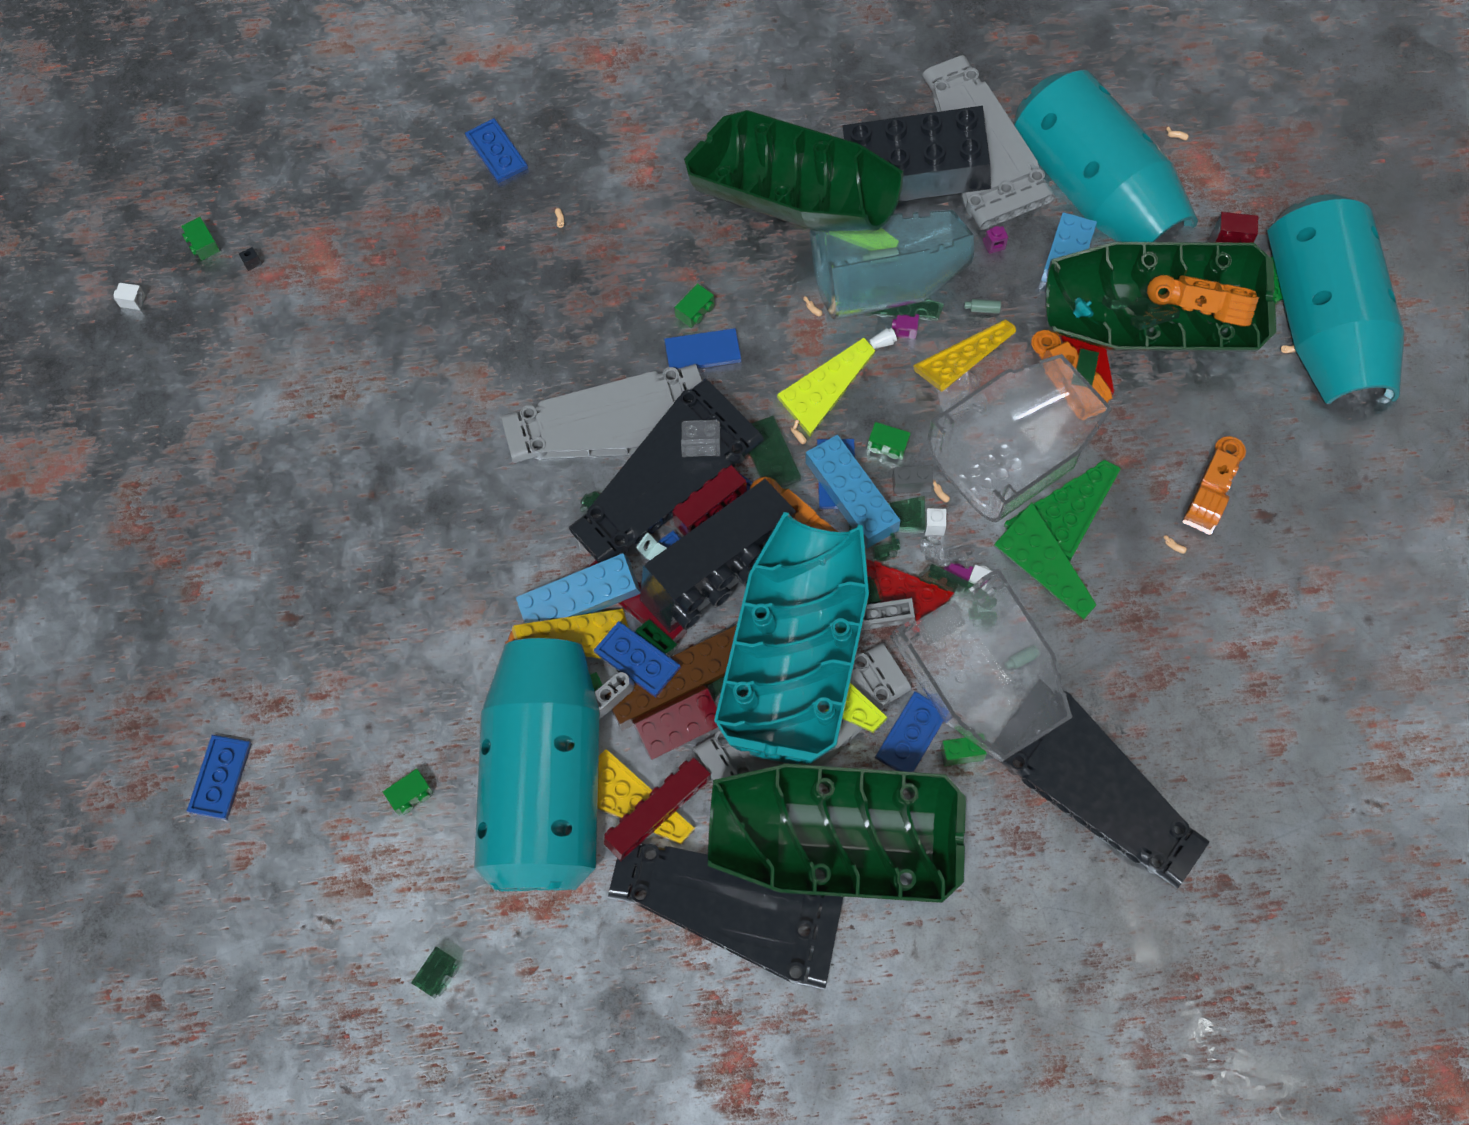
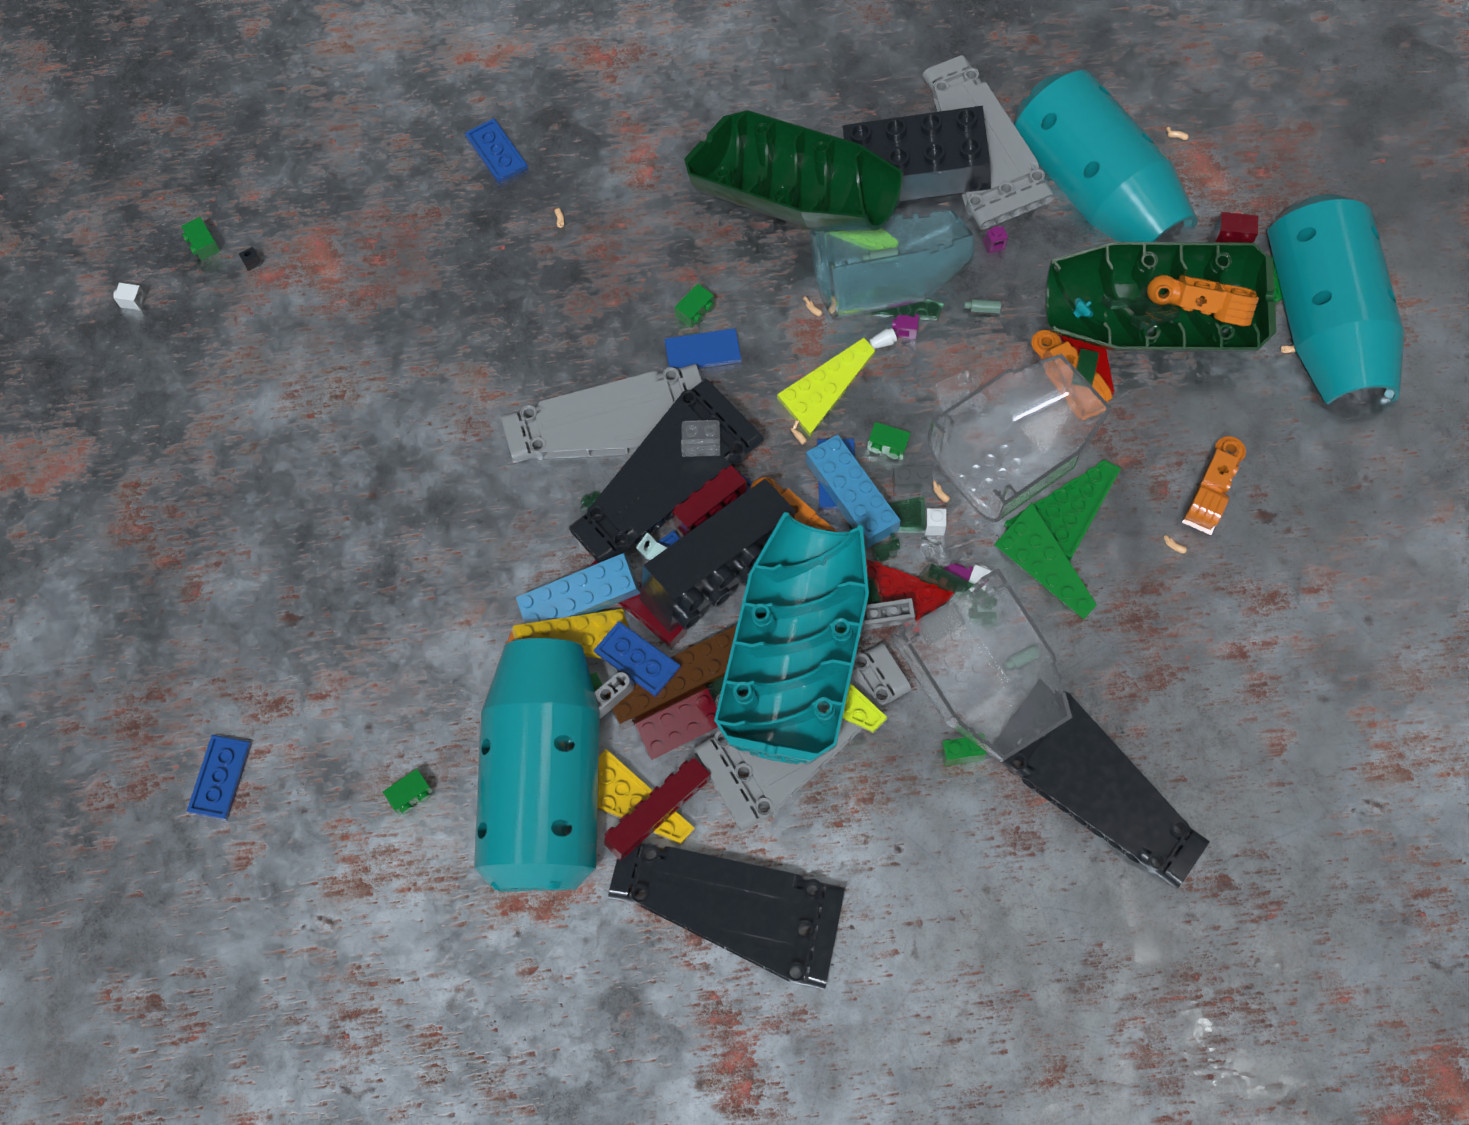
clear green brick [411,947,459,999] -> none
dark green brick [635,619,678,657] -> none
dark green cylinder [707,764,966,903] -> none
clear green plate [749,416,801,487] -> none
blue tile [875,691,949,772] -> none
yellow wing [913,319,1016,392] -> none
dark azure brick [1041,212,1097,282] -> none

